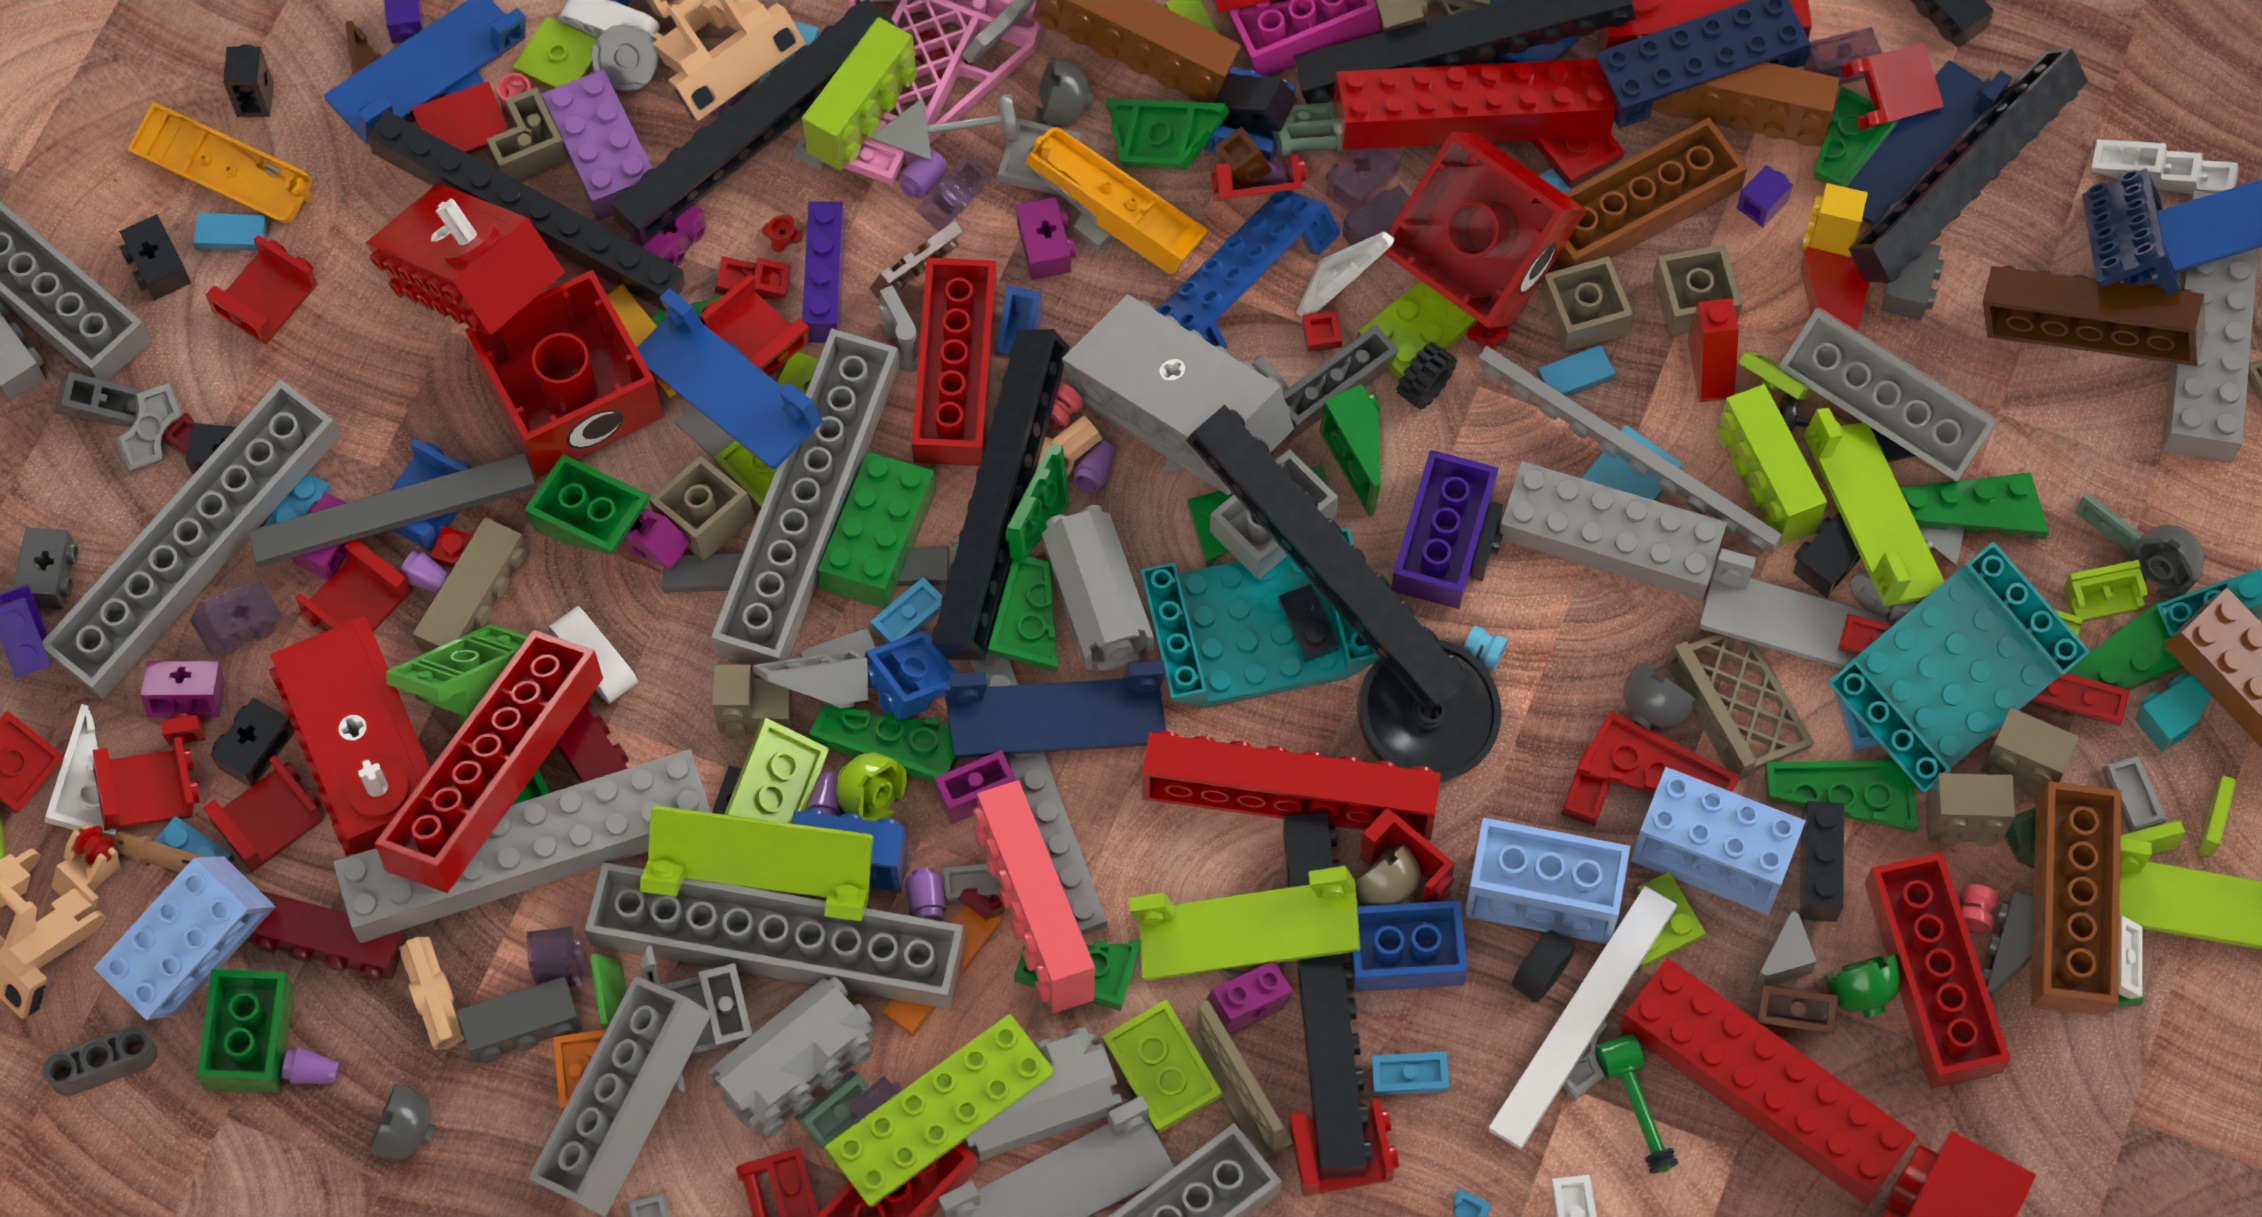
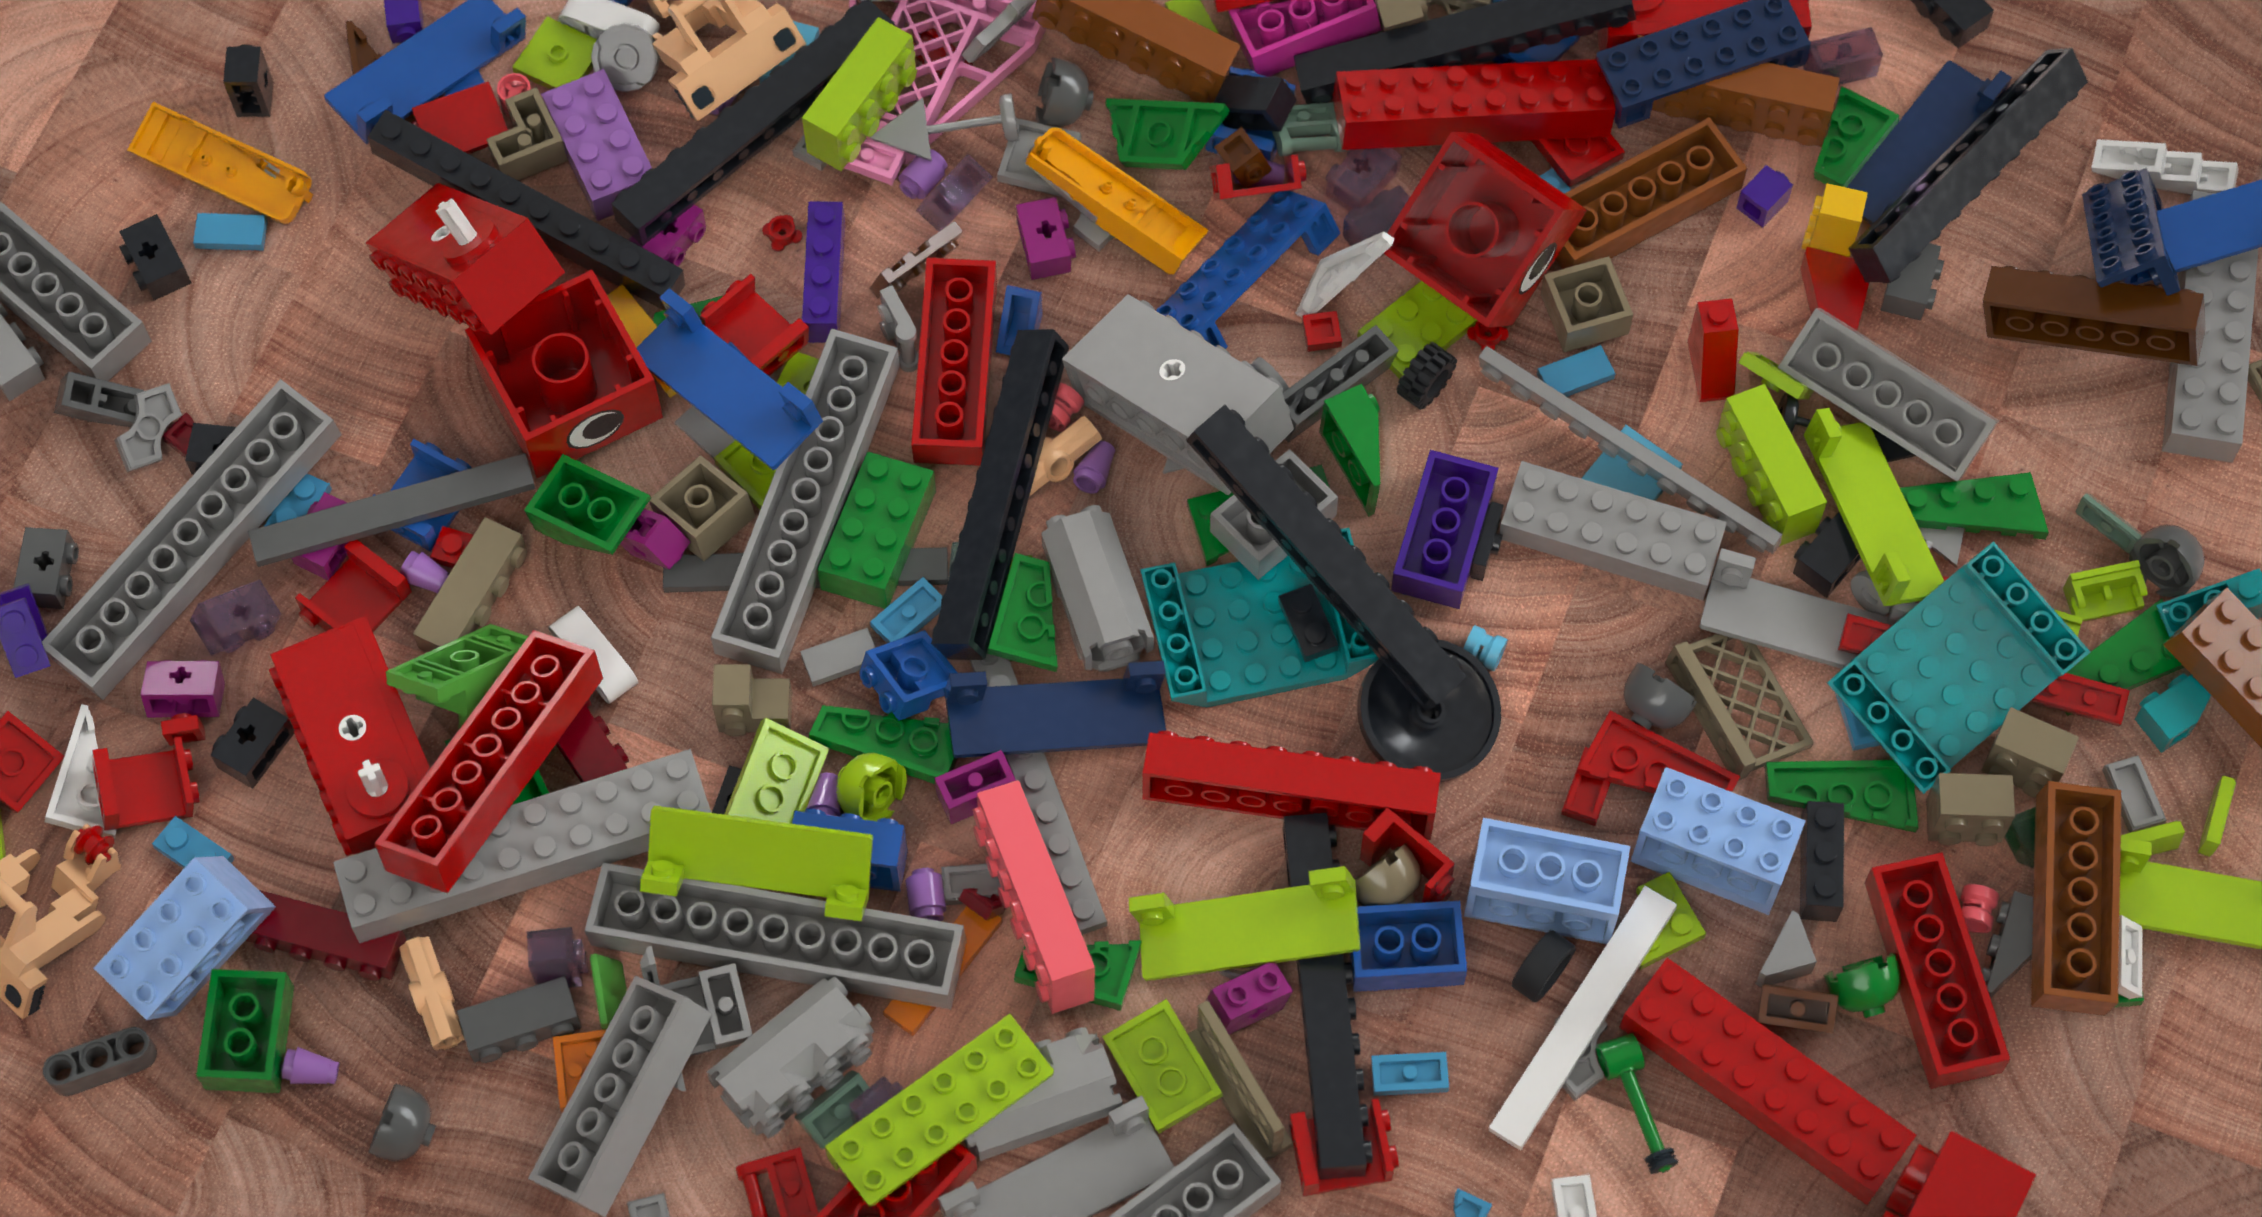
medium nougat pin [113,831,205,872] -> none
red panel [203,755,324,873] -> none
red panel [205,235,318,345] -> none
red slope [714,256,791,298] -> none
light grey slope [753,650,868,708] -> none
green wing [1006,444,1070,560] -> none
dark tan brick [1653,244,1742,336] -> none
red flag [1840,42,1944,131] -> none

